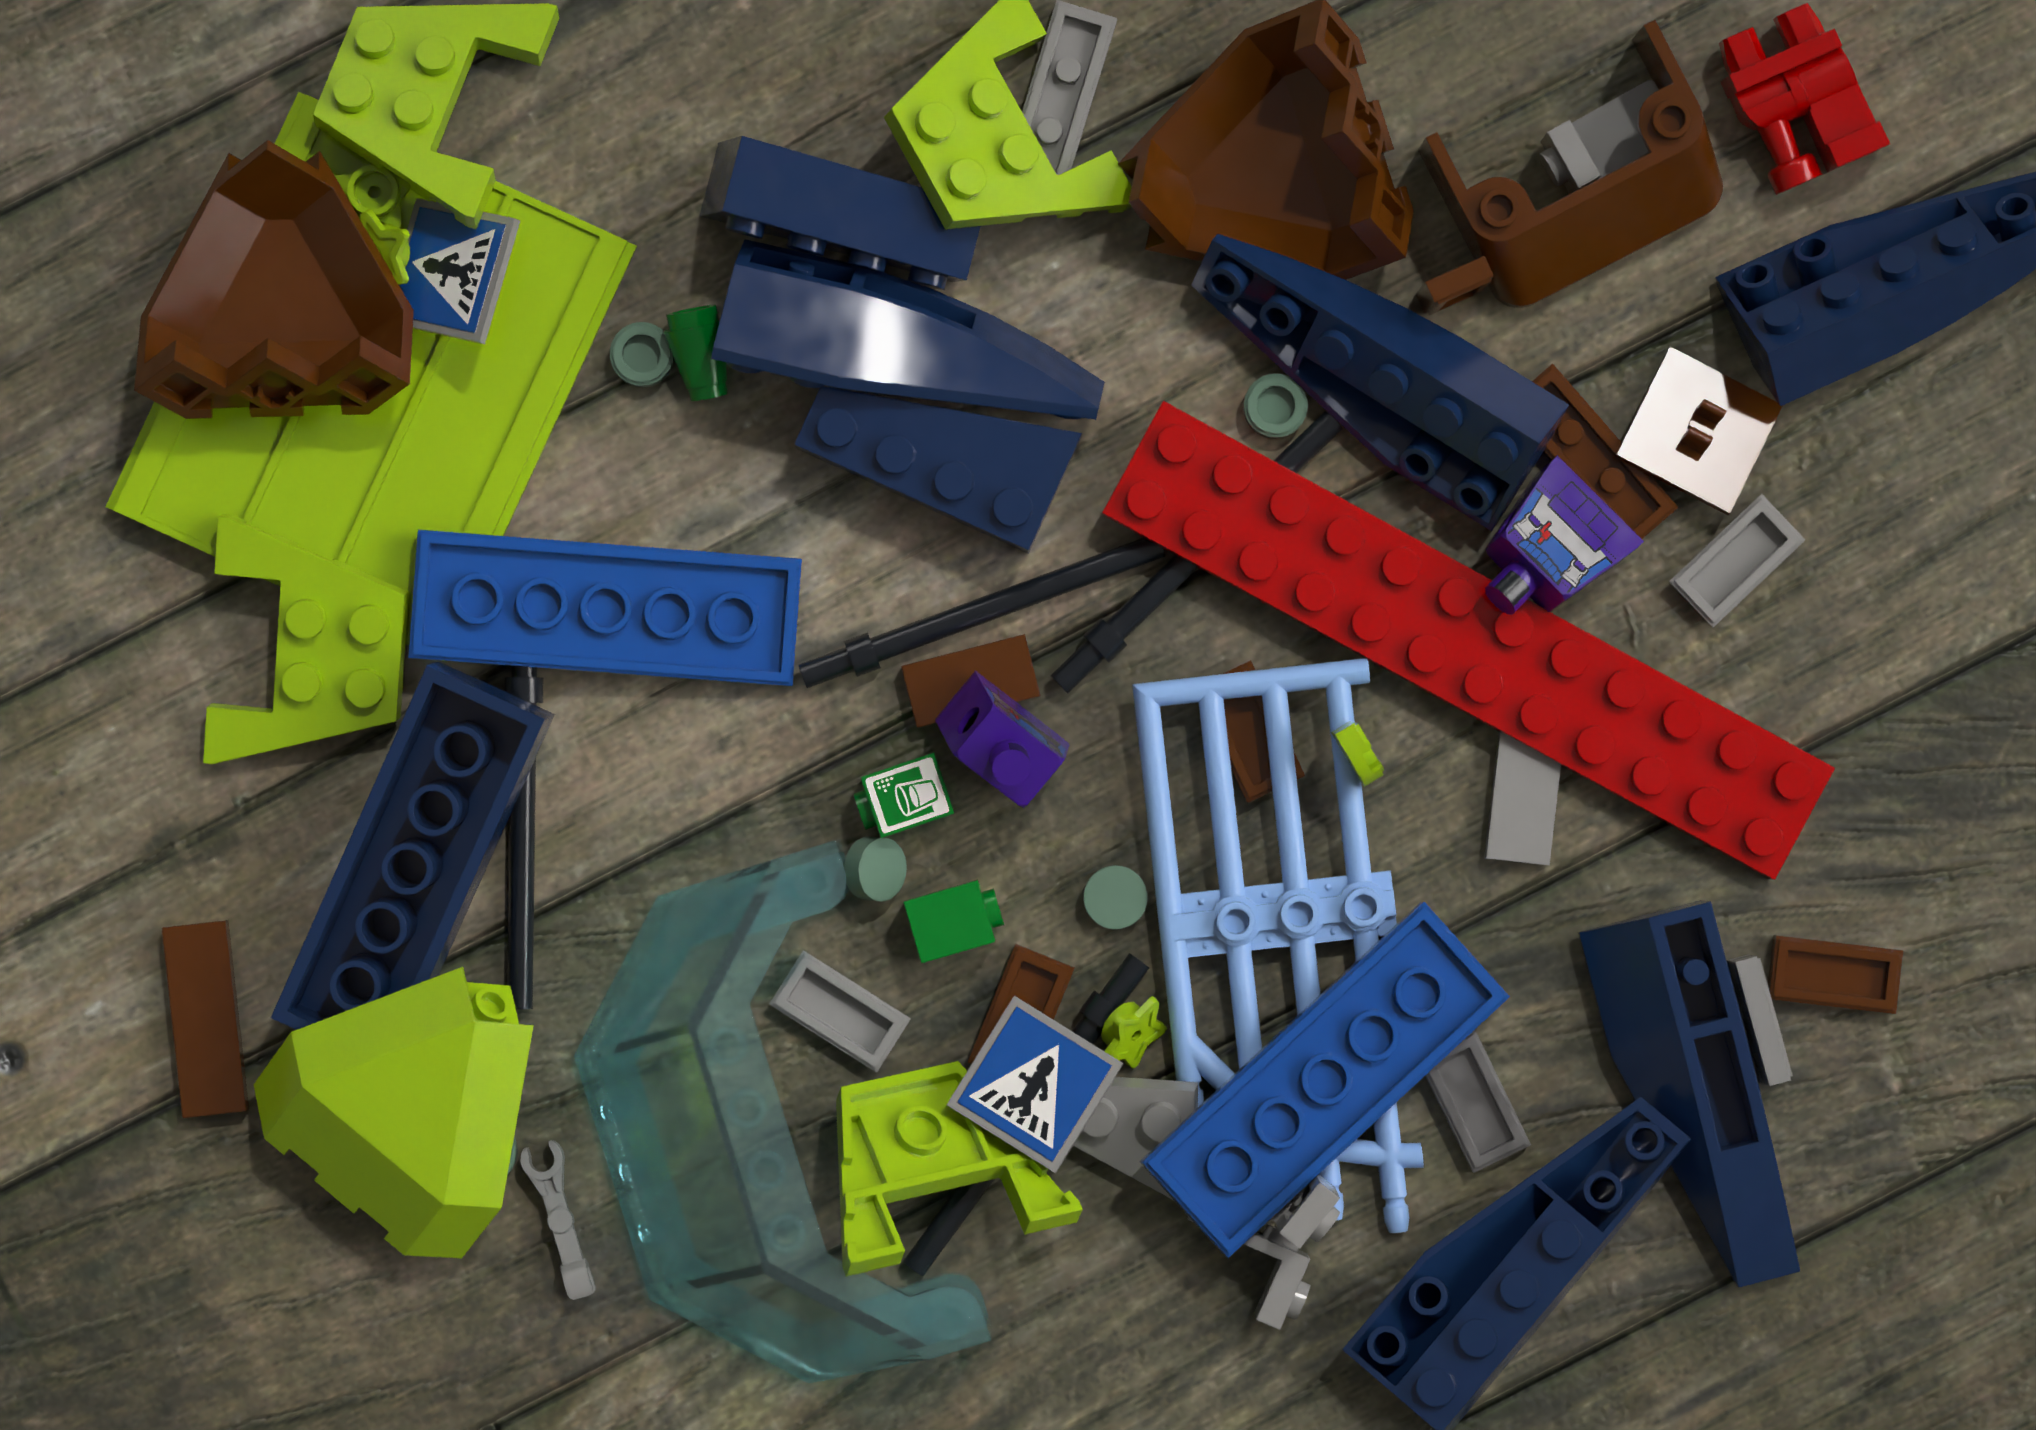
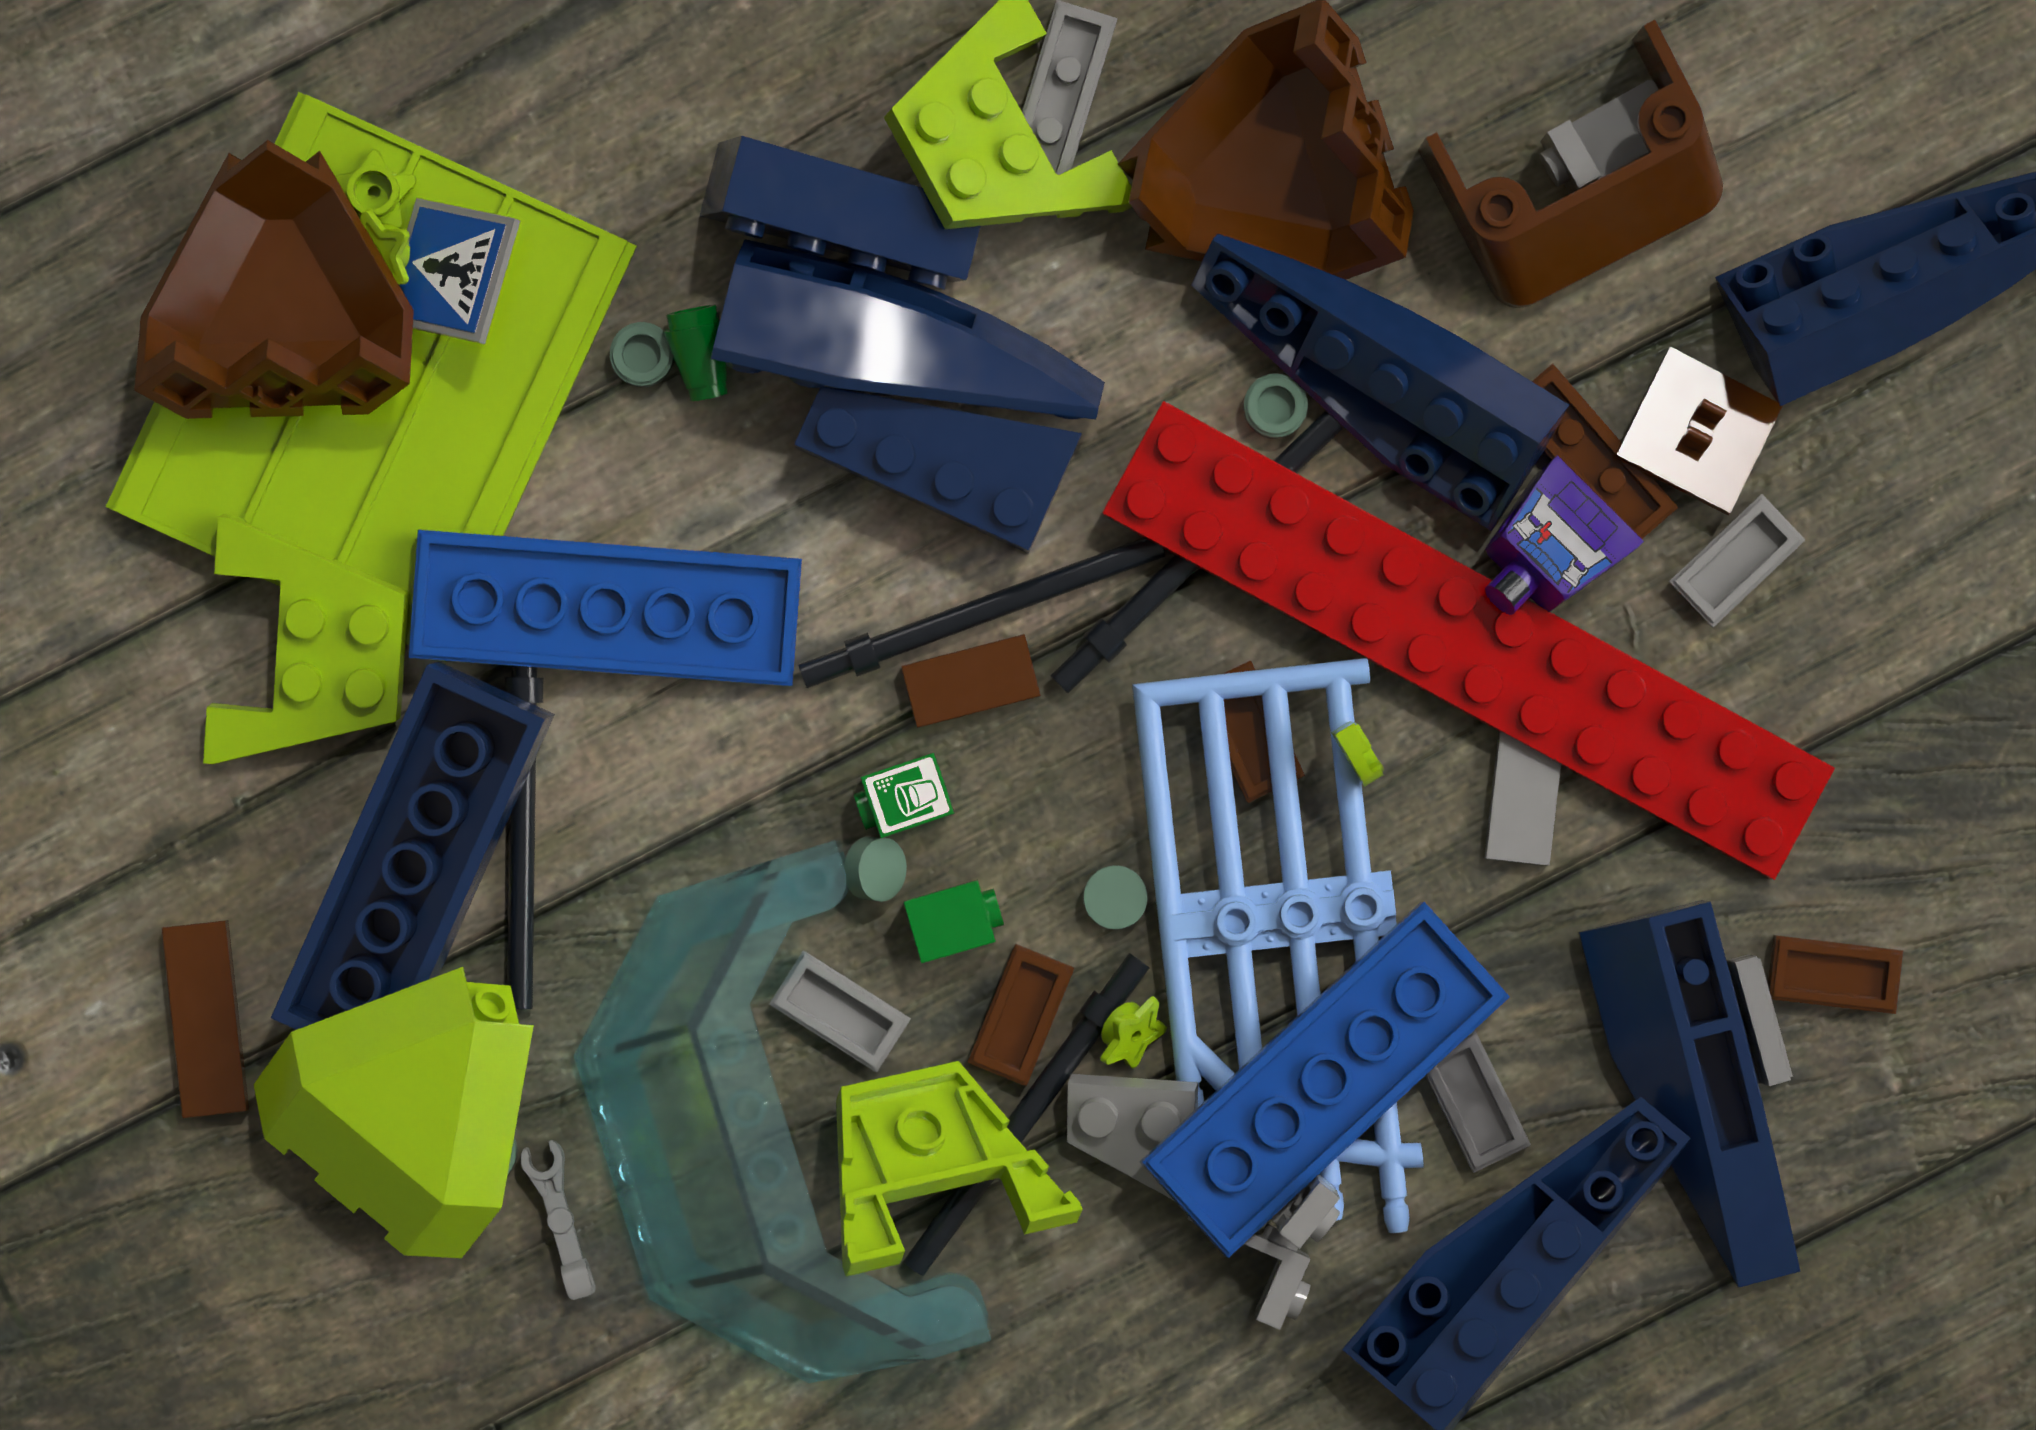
lime wing [313,3,559,229] -> none
dark purple torso [935,670,1070,808] -> none
piece [947,996,1124,1173] -> none
reddish brown tile [1416,256,1494,315] -> none
red hips [1719,3,1891,195] -> none

